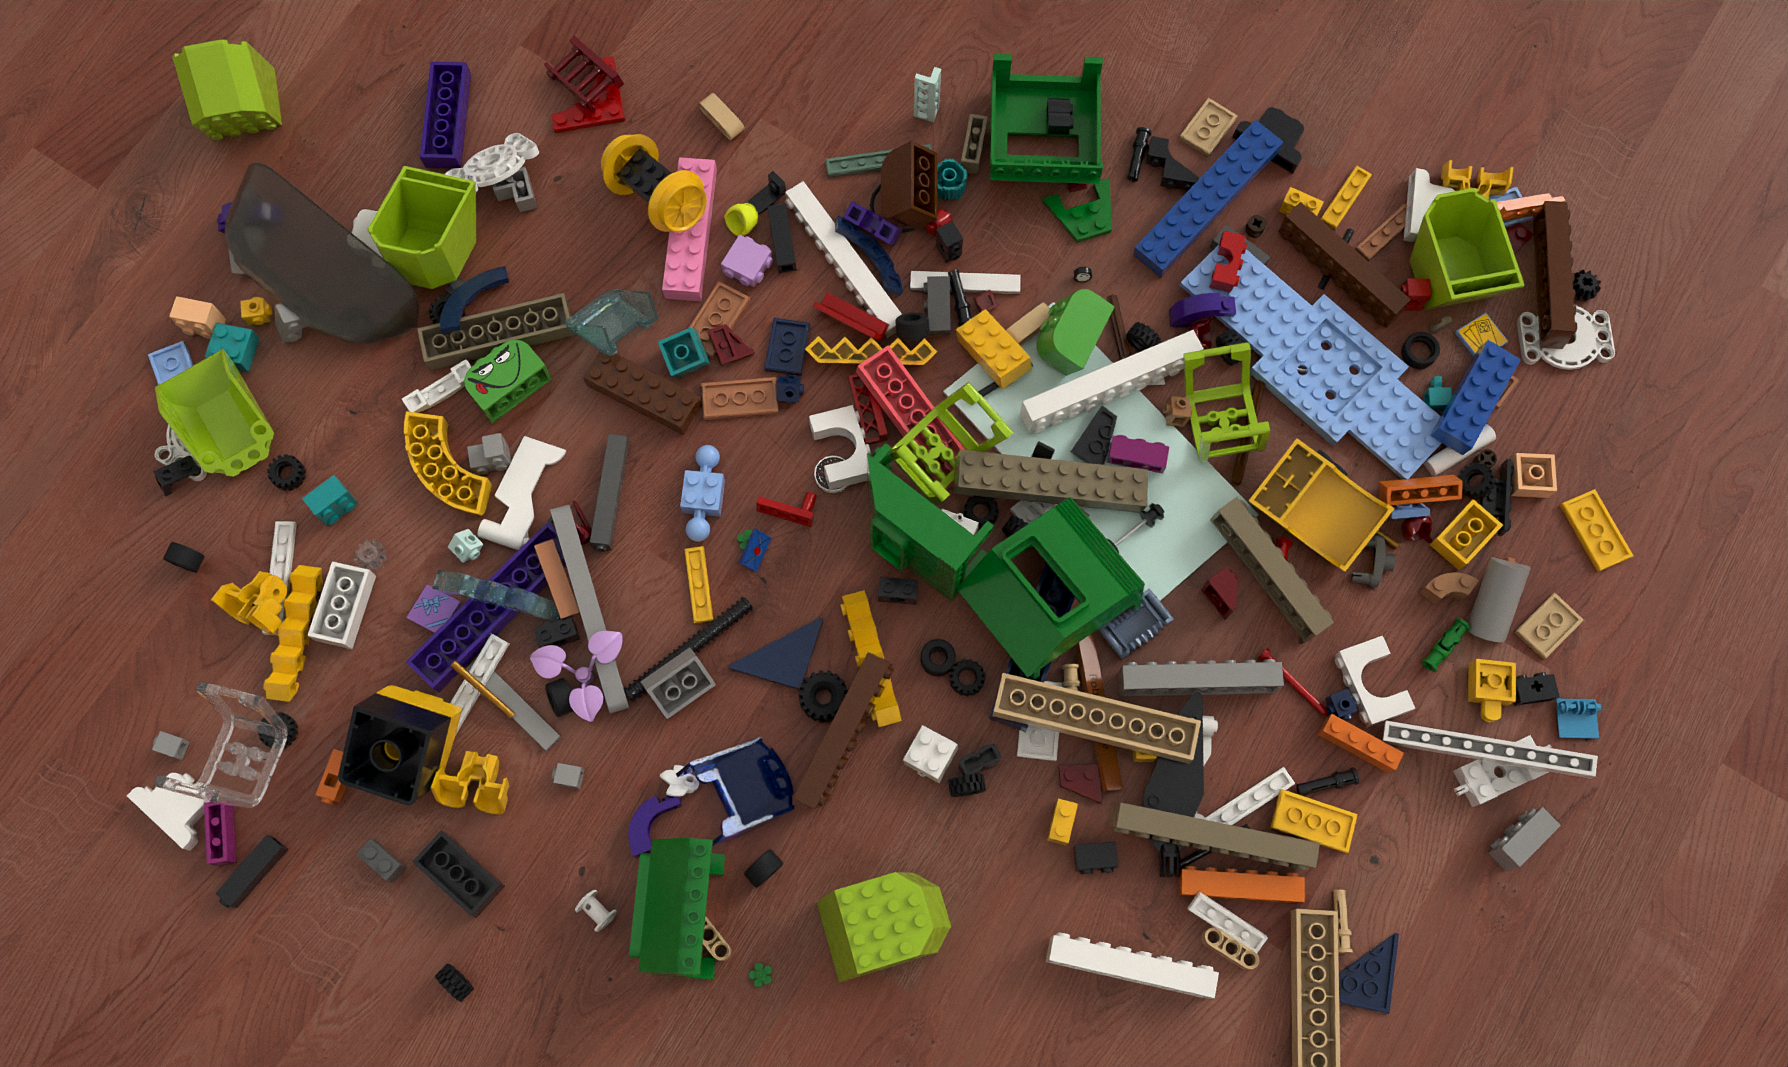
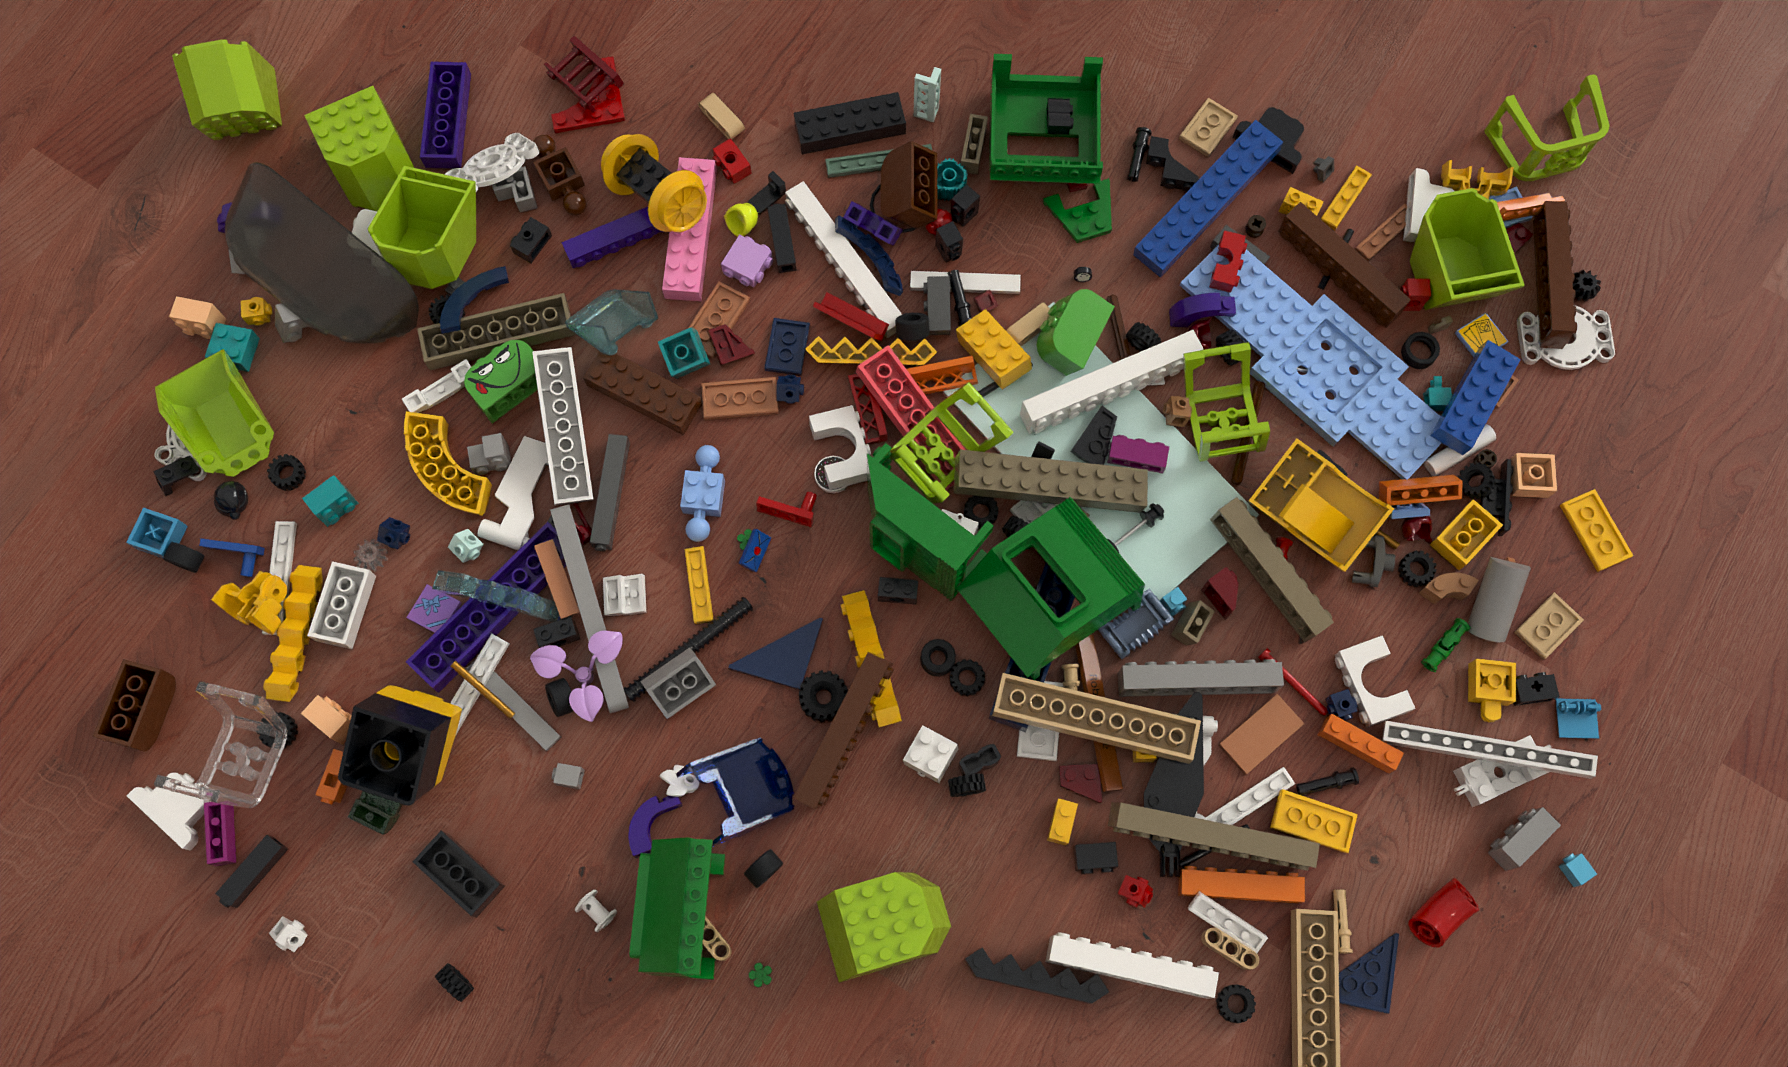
light blue tile [148,340,194,385] -> none
light grey brick [152,731,190,760] -> none
dark grey brick [356,839,406,883] -> none
yellow piece [431,751,509,815] -> none
none -> reddish brown brick [92,659,176,752]
none -> dark azure brick [126,508,188,558]
none -> blue piece [199,538,265,577]
none -> black piece [214,481,248,520]
none -> white brick [269,916,308,952]
none -> light nougat brick [301,695,352,745]
none -> lime windscreen [304,86,415,211]
none -> brick [347,791,403,835]
none -> dark blue brick [377,517,410,550]
none -> black brick [510,217,552,264]
none -> white brick [532,347,593,506]
none -> reddish brown brick [533,135,587,215]
none -> dark purple brick [561,207,664,268]
none -> white slope [603,574,647,616]
none -> red brick [712,138,752,184]
none -> black brick [793,92,906,155]
none -> orange fence [906,356,978,395]
none -> black brick [950,185,980,227]
none -> black brick [964,947,1109,1004]
none -> red brick [1118,875,1153,908]
none -> medium azure brick [1160,587,1187,617]
none -> dark tan brick [1171,600,1215,646]
none -> black tyre [1216,985,1256,1023]
none -> nougat tile [1219,694,1304,775]
none -> yellow tile [1279,483,1354,554]
none -> dark grey tile [1313,156,1334,183]
none -> black tyre [1398,550,1437,587]
none -> red brick [1408,878,1479,947]
none -> lime windscreen [1484,74,1610,181]
none -> medium azure brick [1558,853,1597,887]

